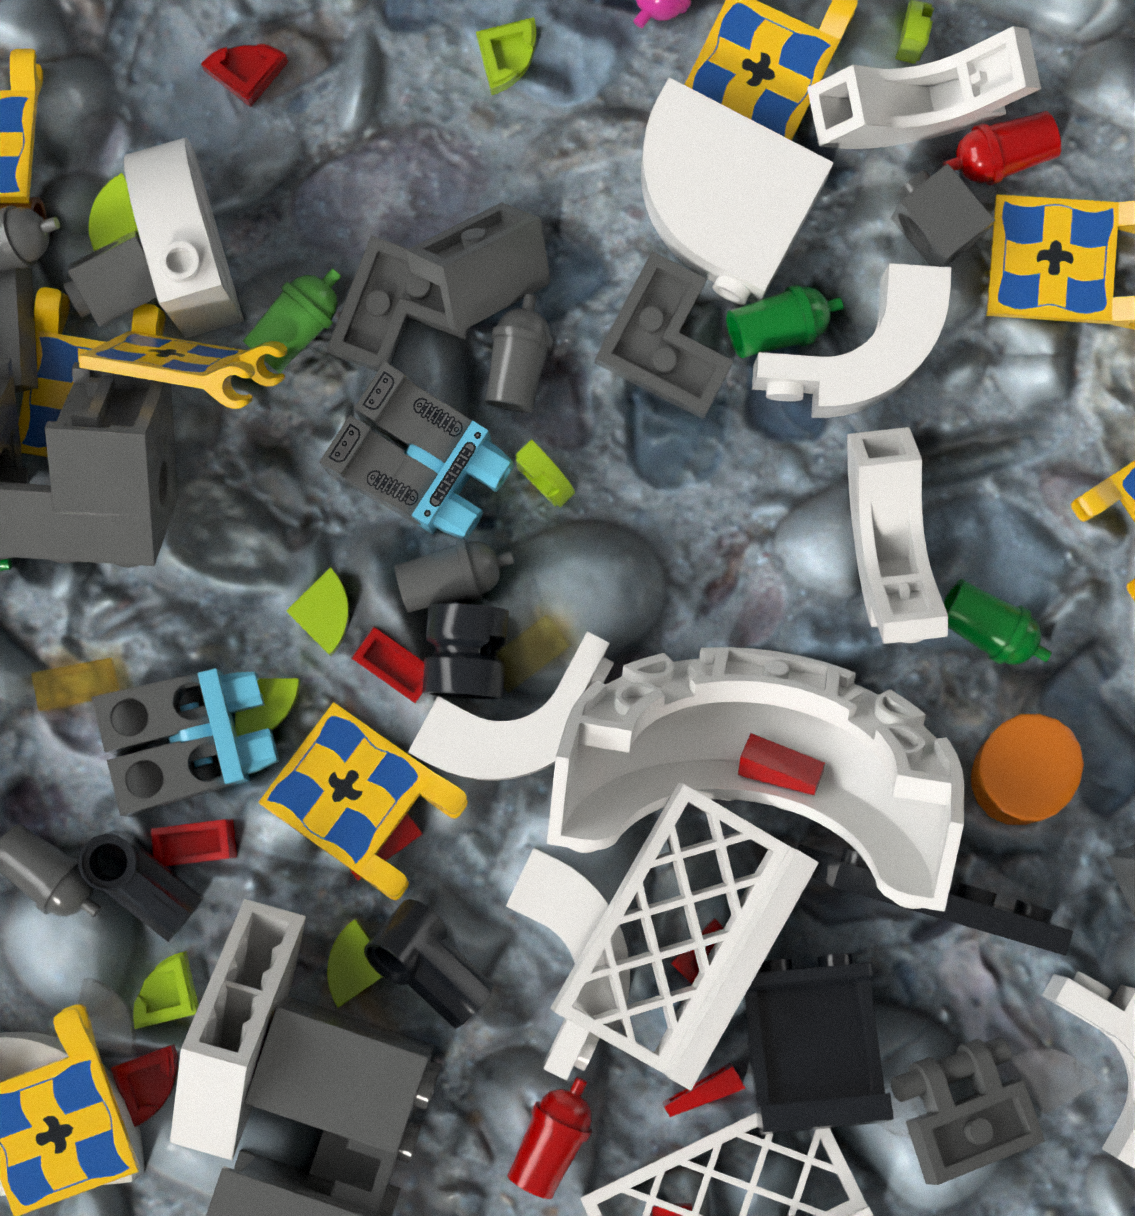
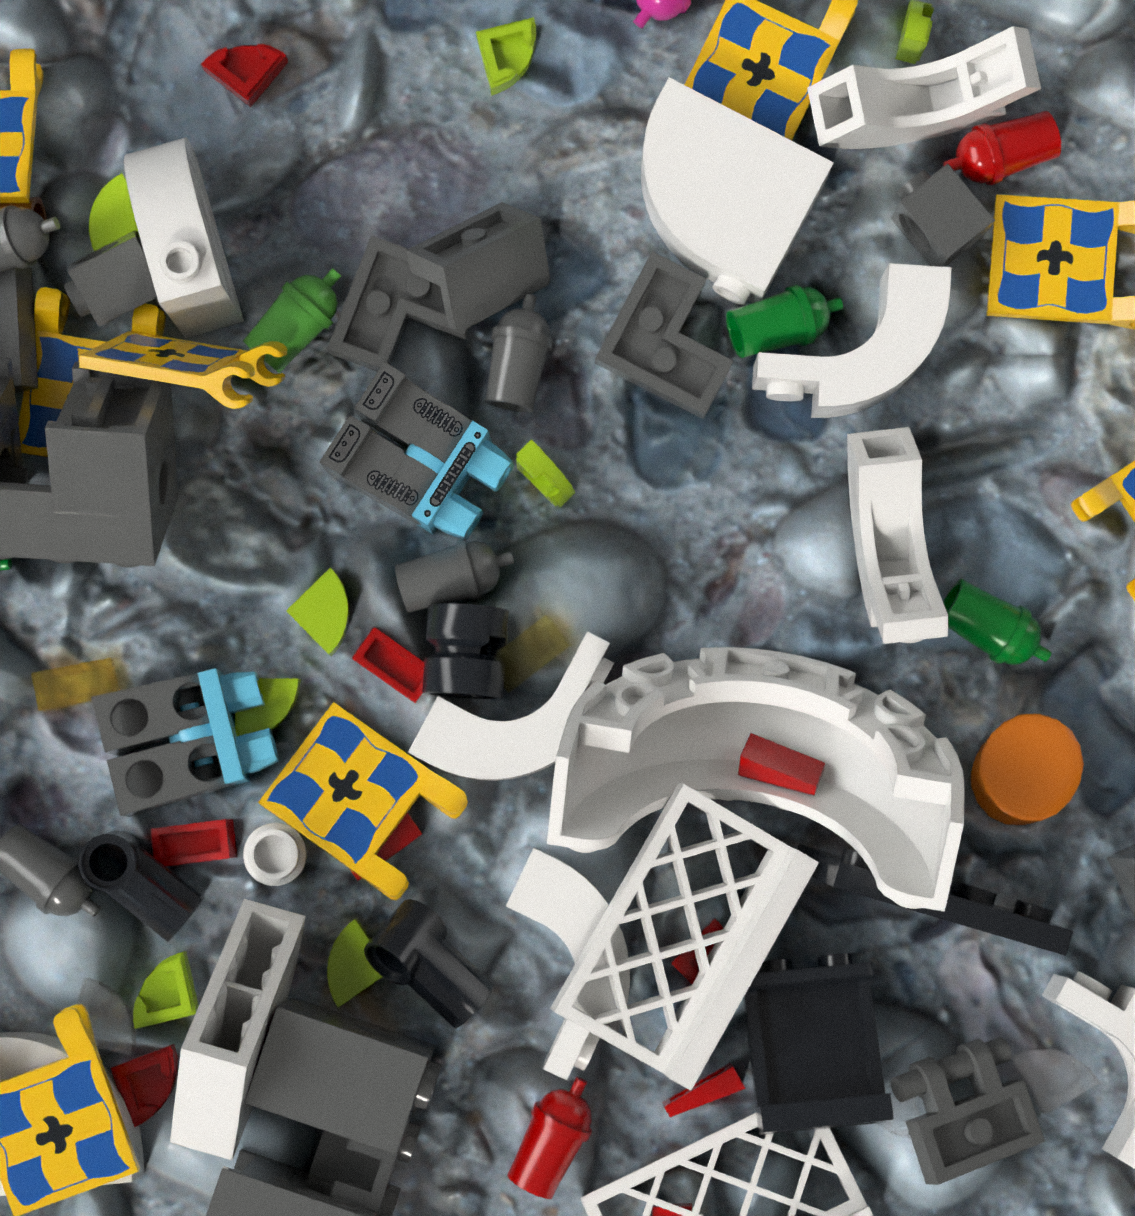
none -> white plate [243,823,307,886]

